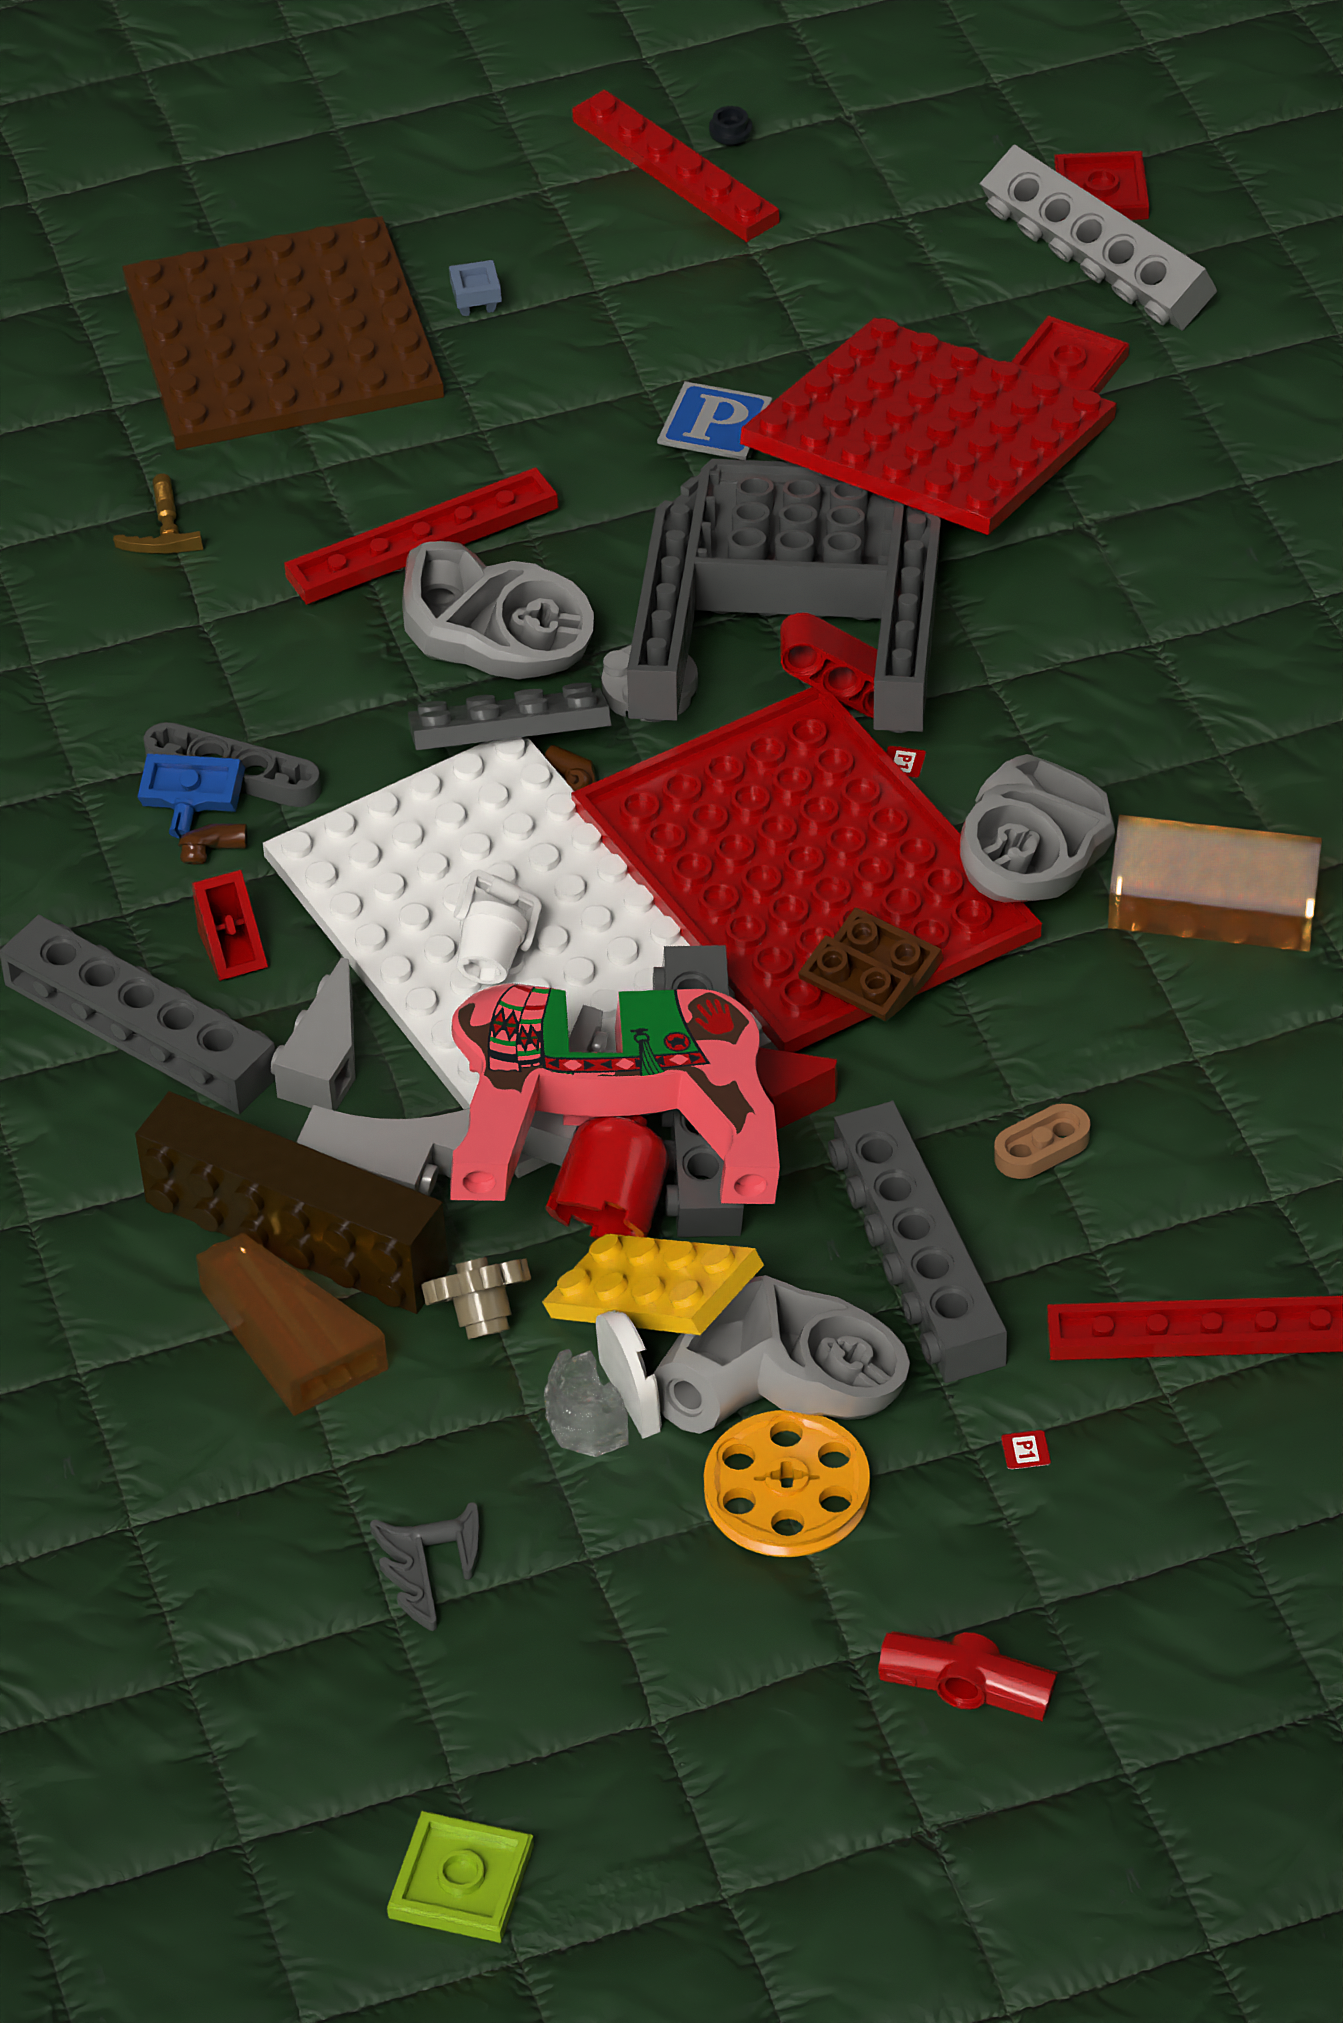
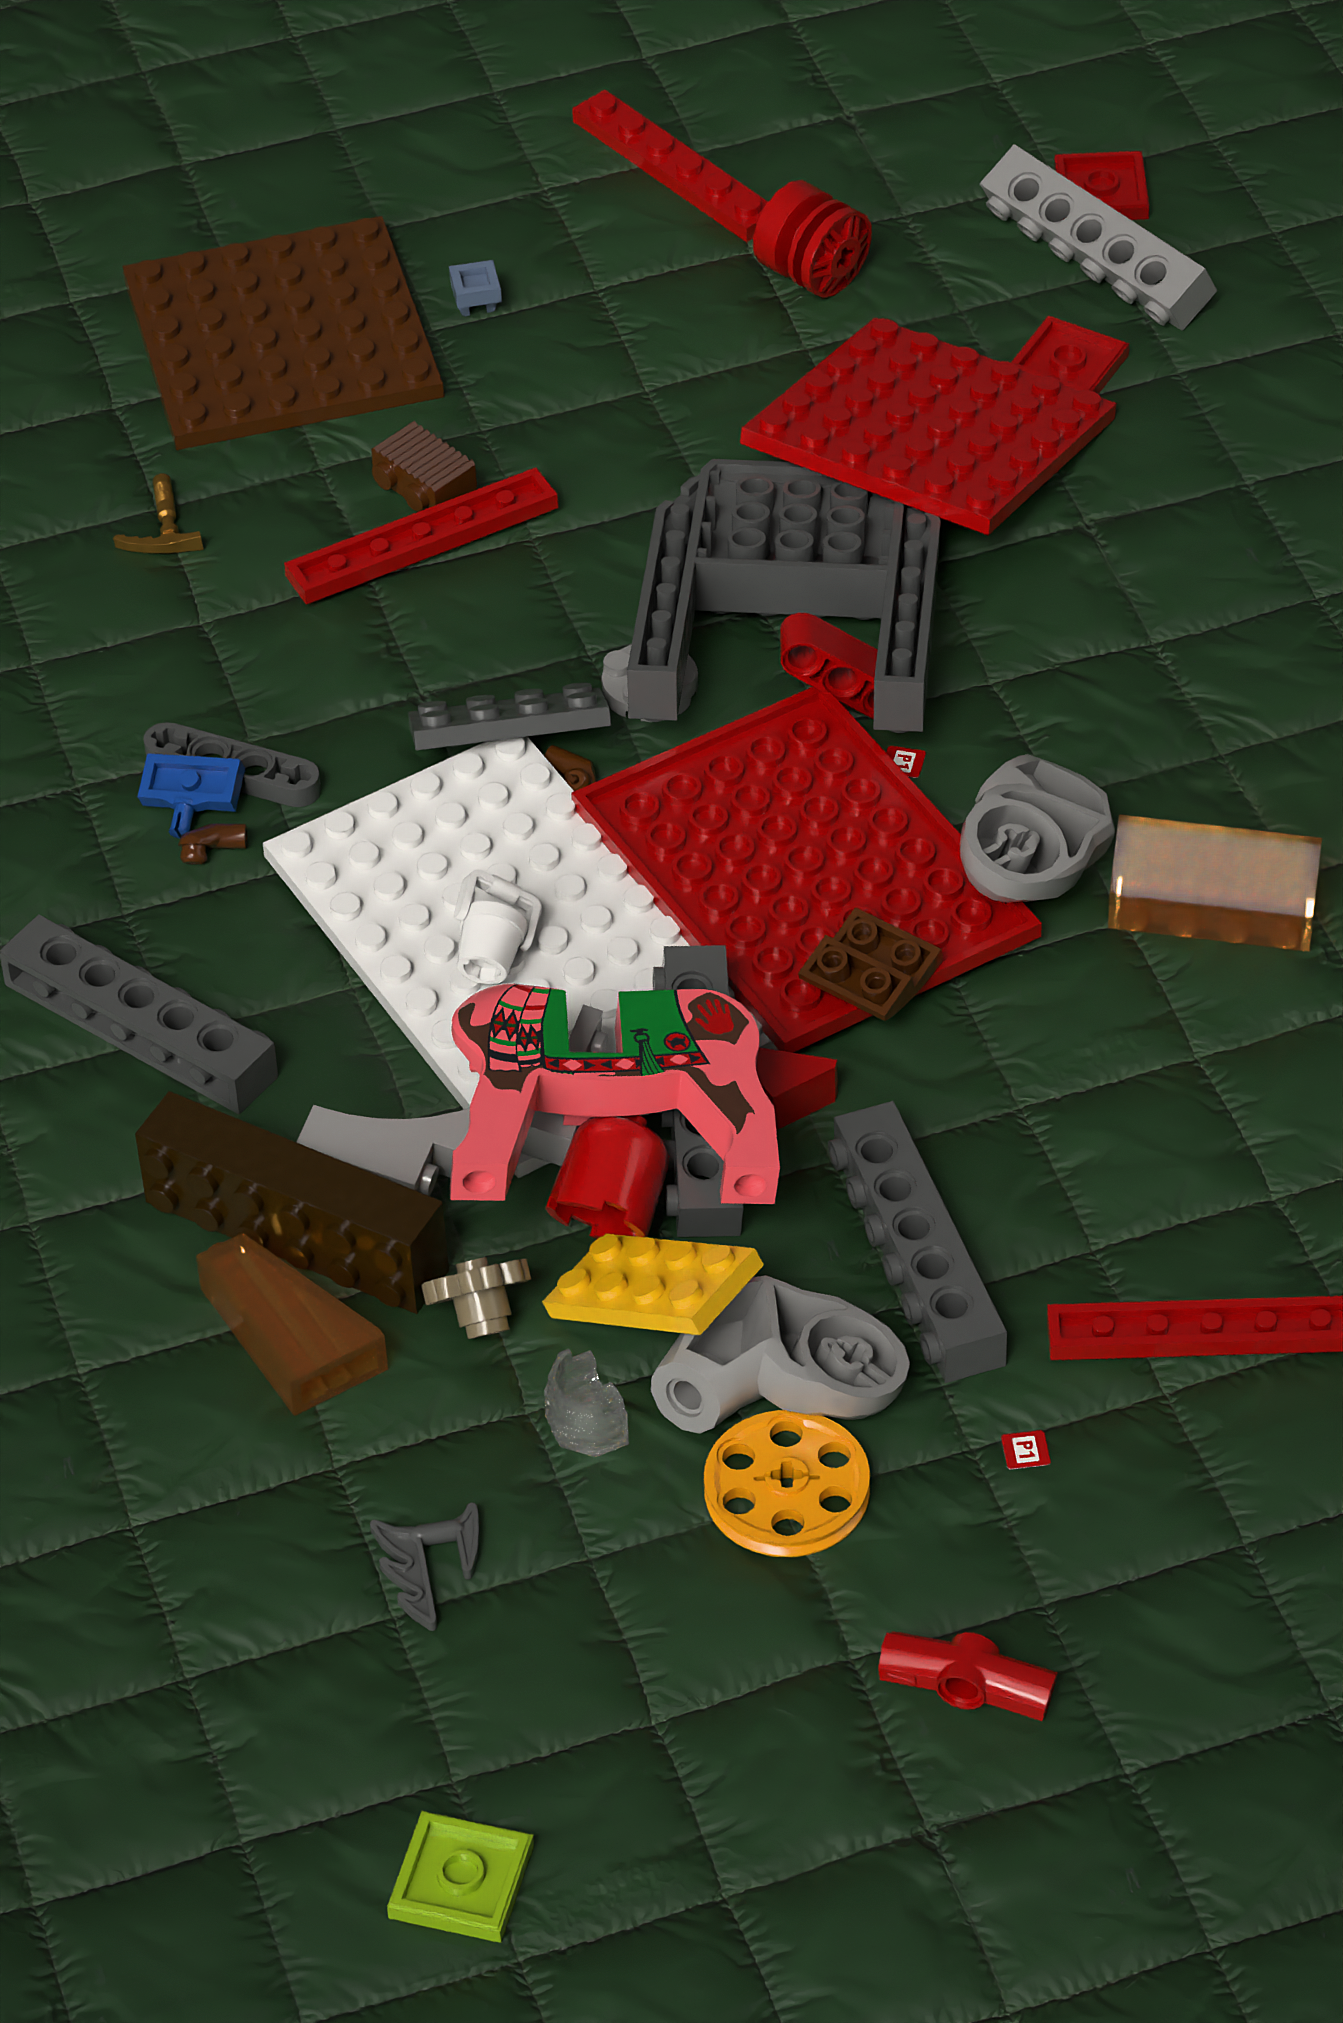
red slope [192,870,268,981] -> none
light grey slope [271,958,356,1111] -> none
light grey piece [402,541,594,679] -> none
white tile [596,1310,662,1438] -> none
piece [657,381,773,460] -> none
black plate [709,106,752,146] -> none
medium nougat plate [994,1103,1090,1179] -> none
none -> reddish brown brick [371,421,477,512]
none -> red wheel [753,179,872,298]

